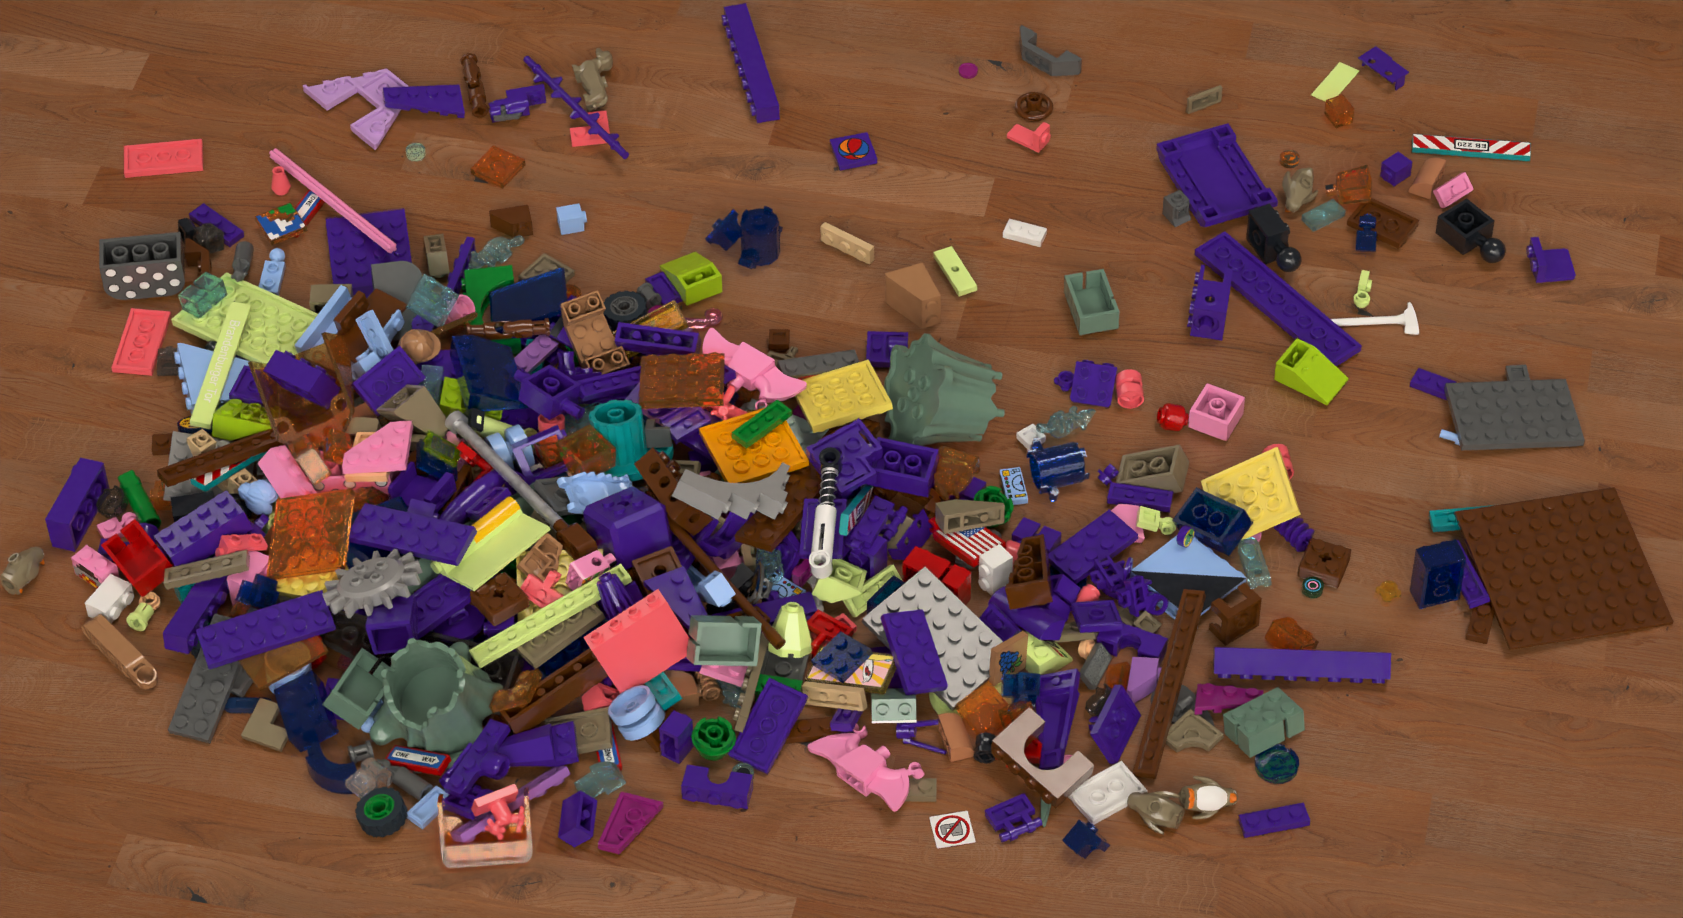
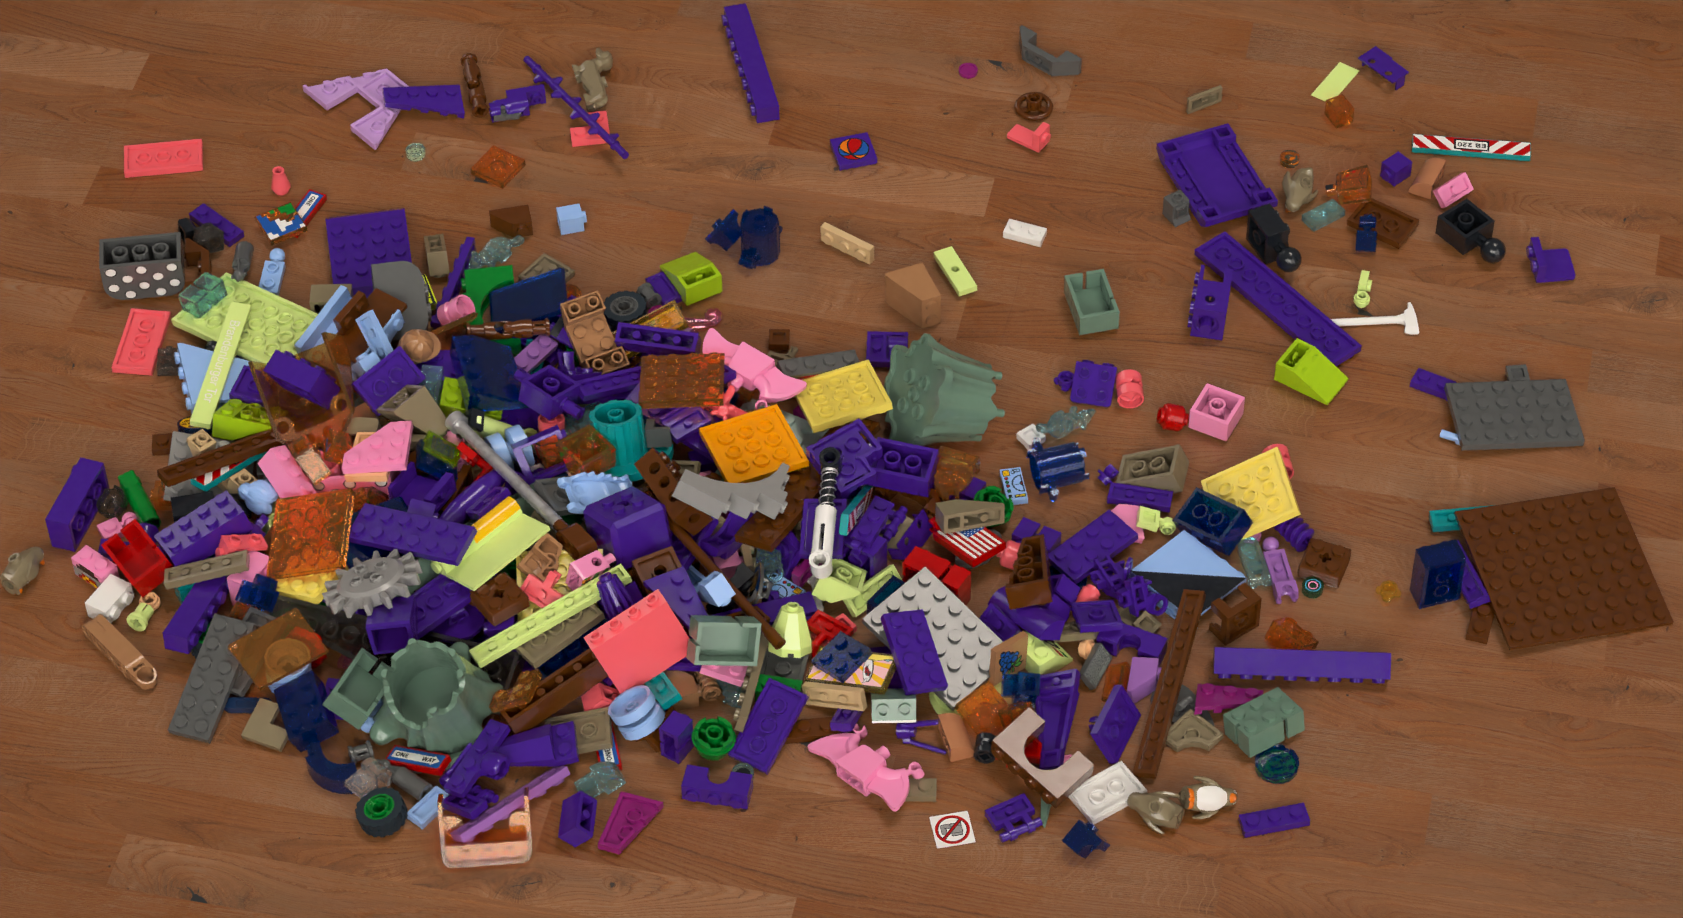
dark purple plate [196,590,336,670] -> none
bright pink axle [269,148,397,253] -> none
clear light blue plate [406,274,459,329] -> none
dark purple piece [411,314,434,332] -> none
coral piece [471,784,525,840] -> none
green plate [732,400,792,449] -> none
white brick [978,544,1013,596] -> none
clear smoke hair [1085,683,1112,716] -> none
dark purple tile [1176,525,1195,548] -> none
none -> medium lavender plate [1262,537,1299,604]

